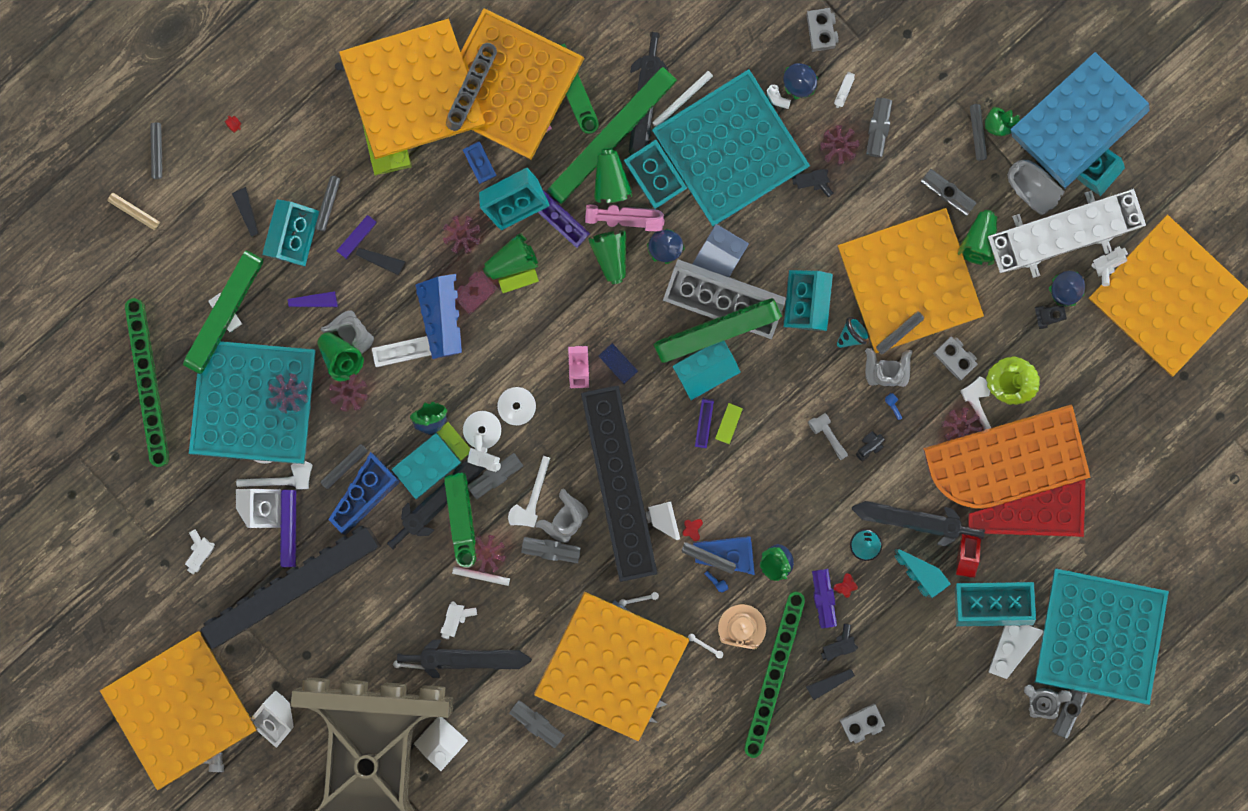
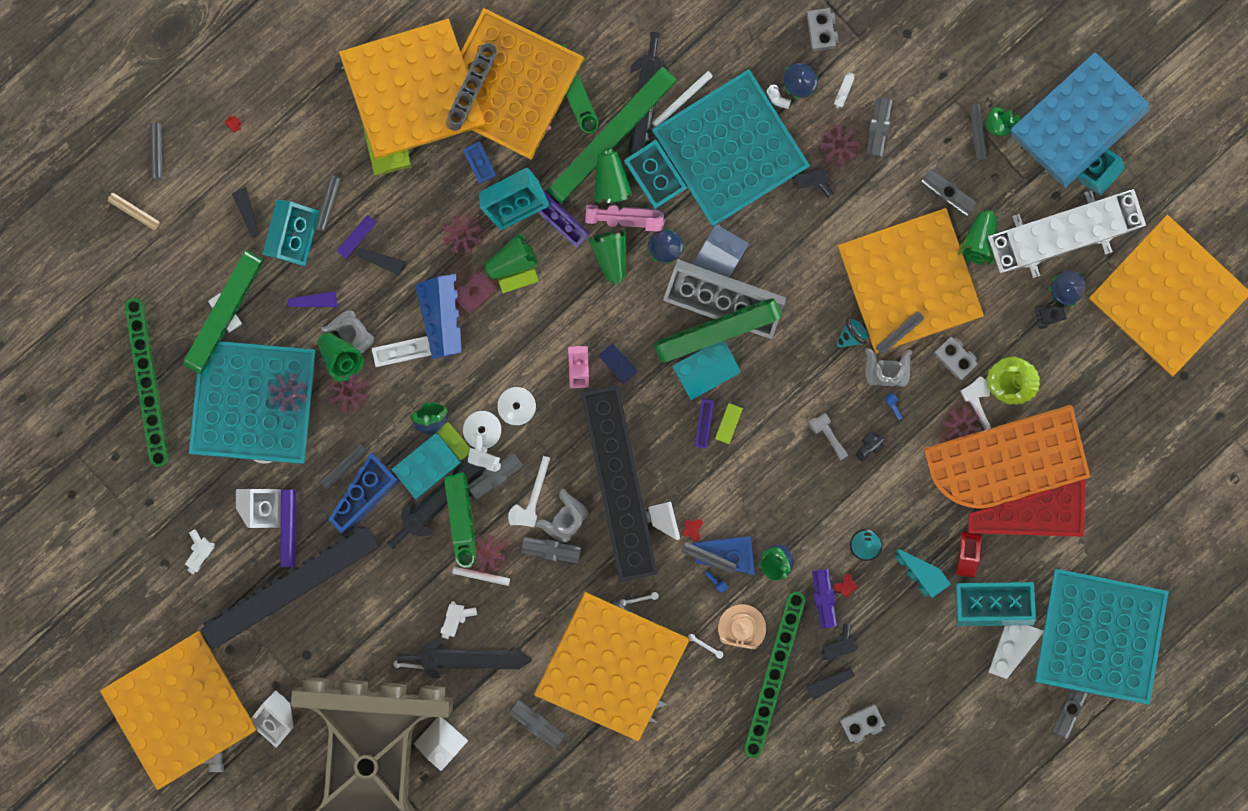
white piece [237,461,313,490] -> none
teal slope [783,270,833,331] -> none
black sword [852,501,985,546] -> none
light grey hair [1007,159,1065,215] -> none
light grey hair [1024,684,1072,719] -> none
white piece [1092,246,1128,286] -> none

